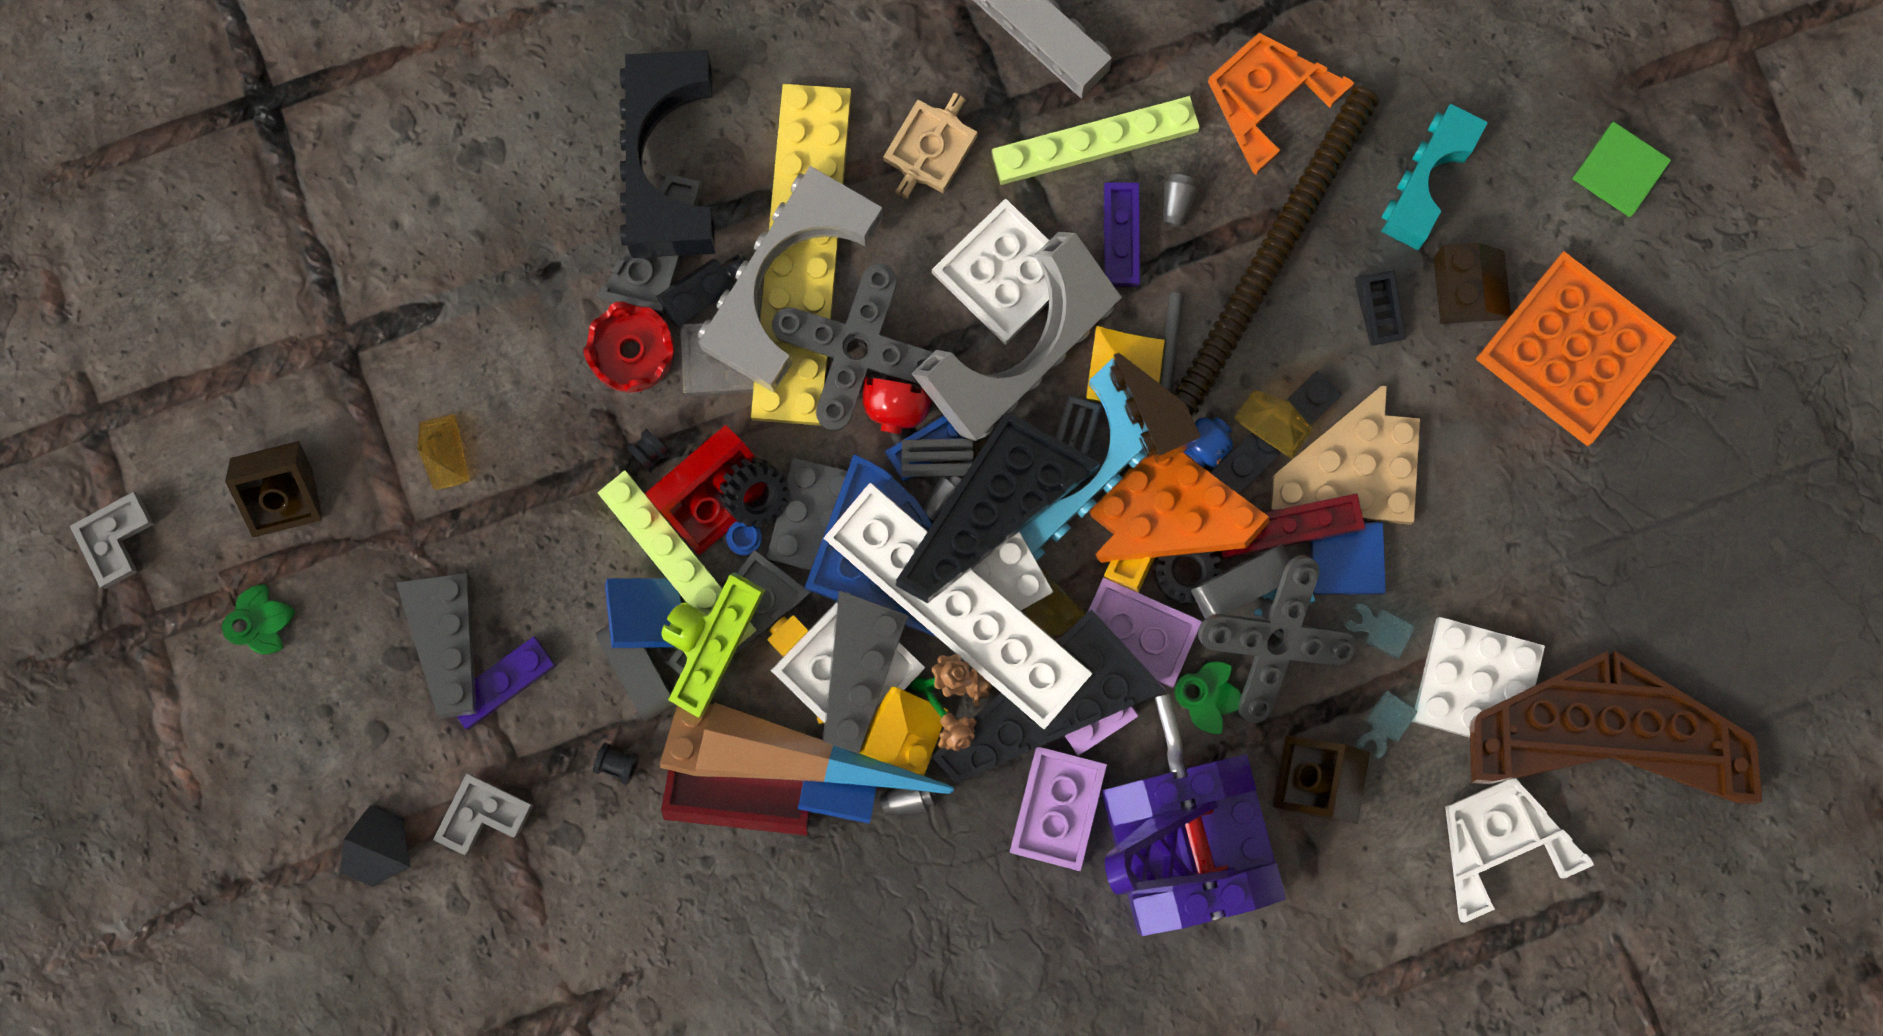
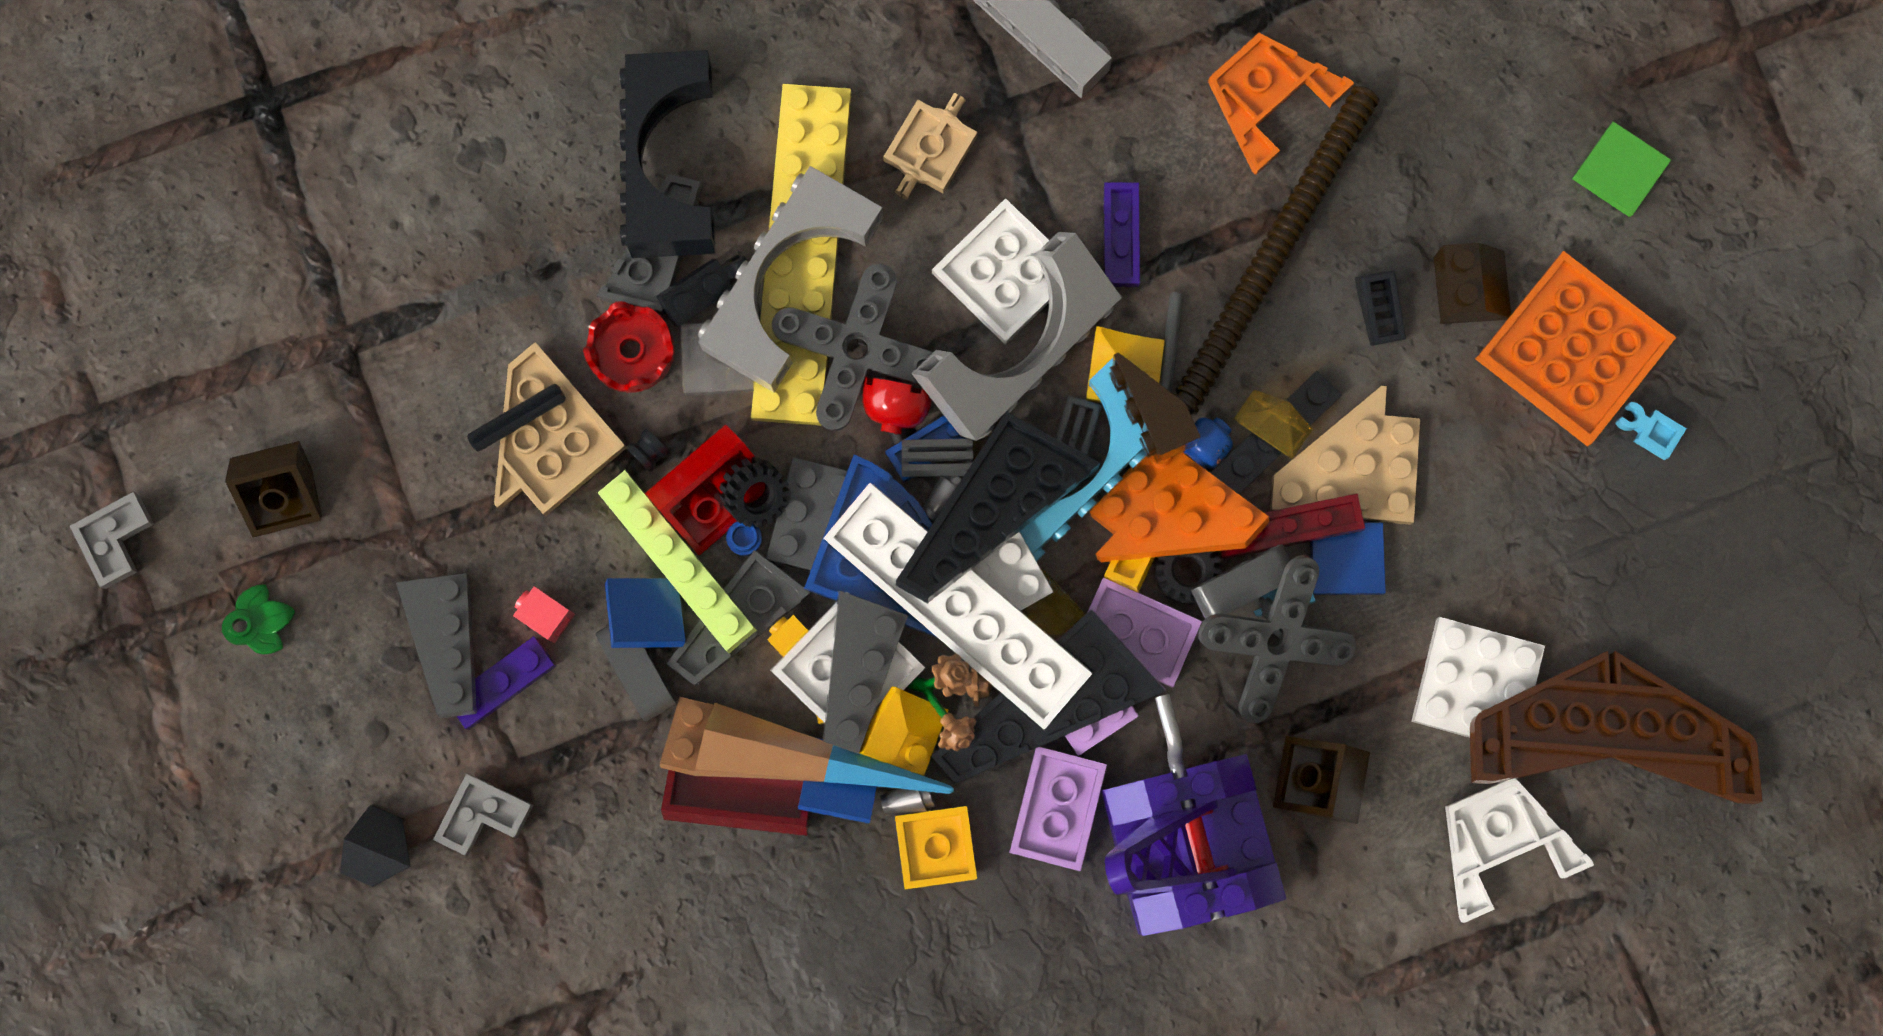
clear yellow slope [417,414,470,490] -> none
black bush [593,743,639,785] -> none
lime plate [661,572,766,718] -> none
yellowish green plate [991,96,1200,185] -> none
flat silver cone [1163,174,1199,227] -> none
green plate [1174,661,1242,734] -> none
clear light blue plate [1345,603,1415,659] -> none
clear light blue plate [1357,691,1418,759] -> none
teal arch [1381,103,1488,250] -> none
none -> black axle [467,384,566,451]
none -> tan wing [494,342,626,516]
none -> coral brick [513,587,575,643]
none -> yellow plate [895,806,977,889]
none -> medium azure plate [1615,402,1687,460]

